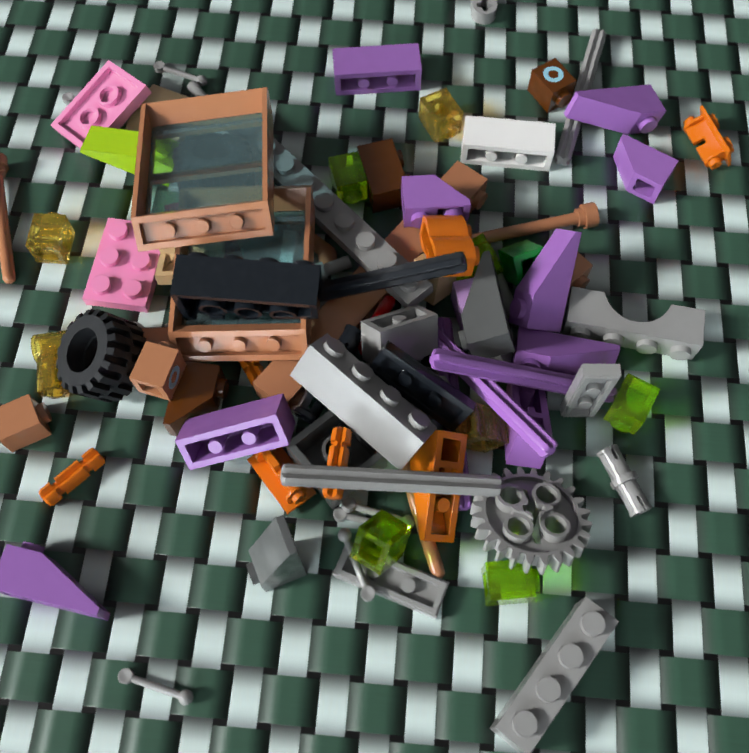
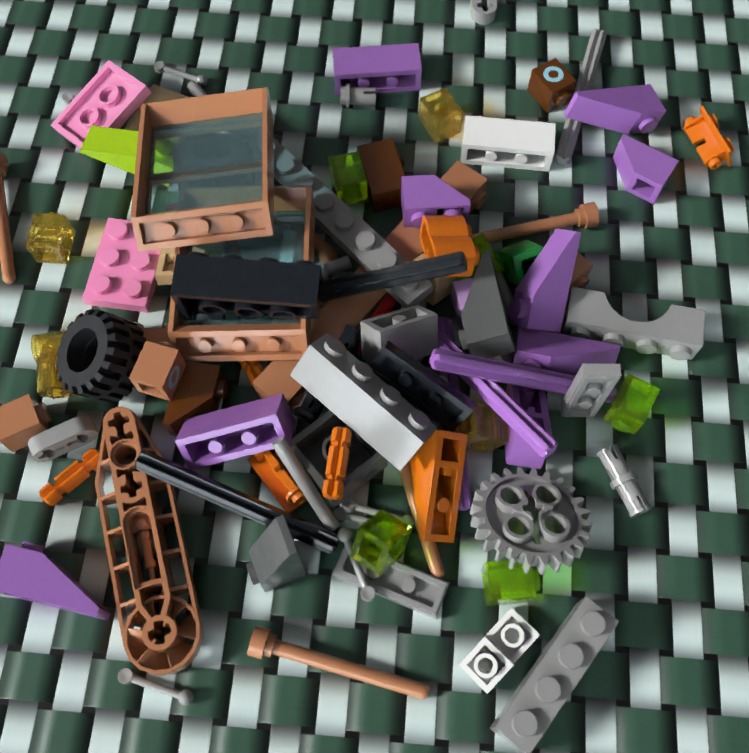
light grey axle [280,463,502,497] -> none
none -> light grey beam [27,415,98,462]
none -> nougat beam [95,407,203,676]
none -> black axle [135,450,339,554]
none -> nougat piece [247,625,430,699]
none -> light grey bar [271,436,340,531]
none -> light grey pin [340,84,376,108]
none -> white slope [459,607,540,694]

